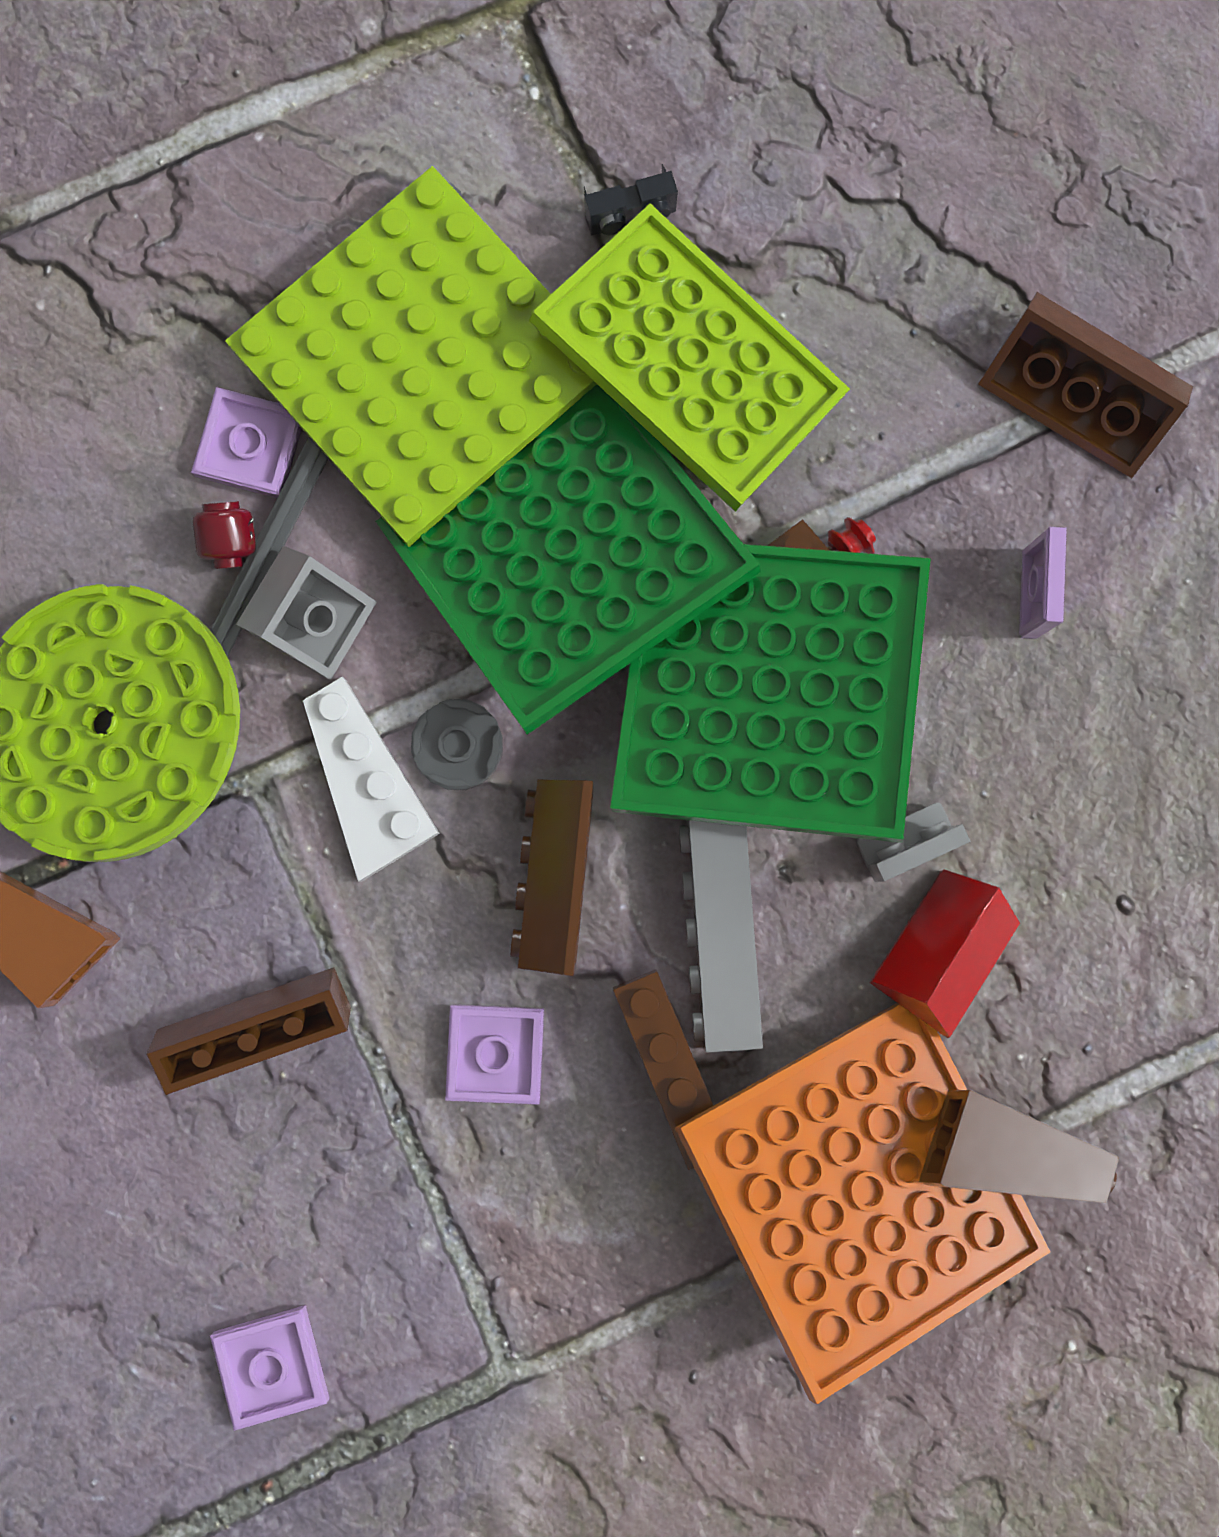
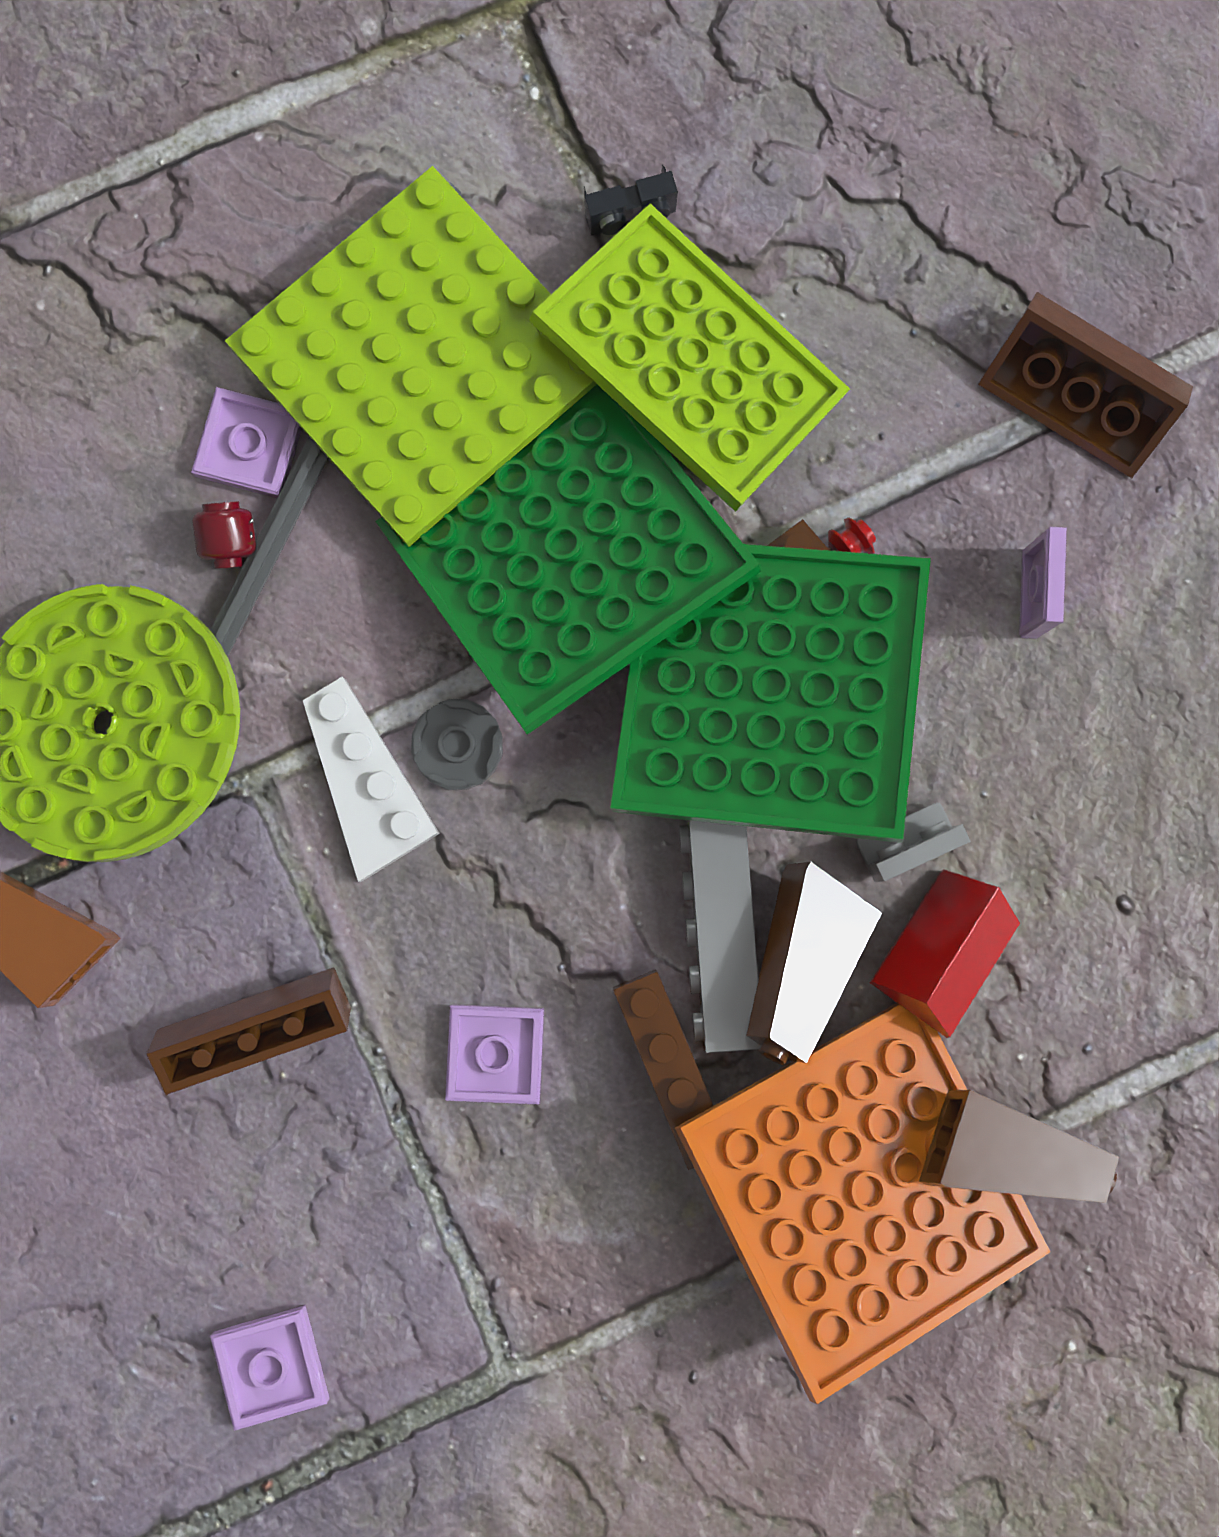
light grey slope [236,546,377,680] -> none
reddish brown slope [510,779,594,976] -> none
none -> slope [746,862,881,1065]

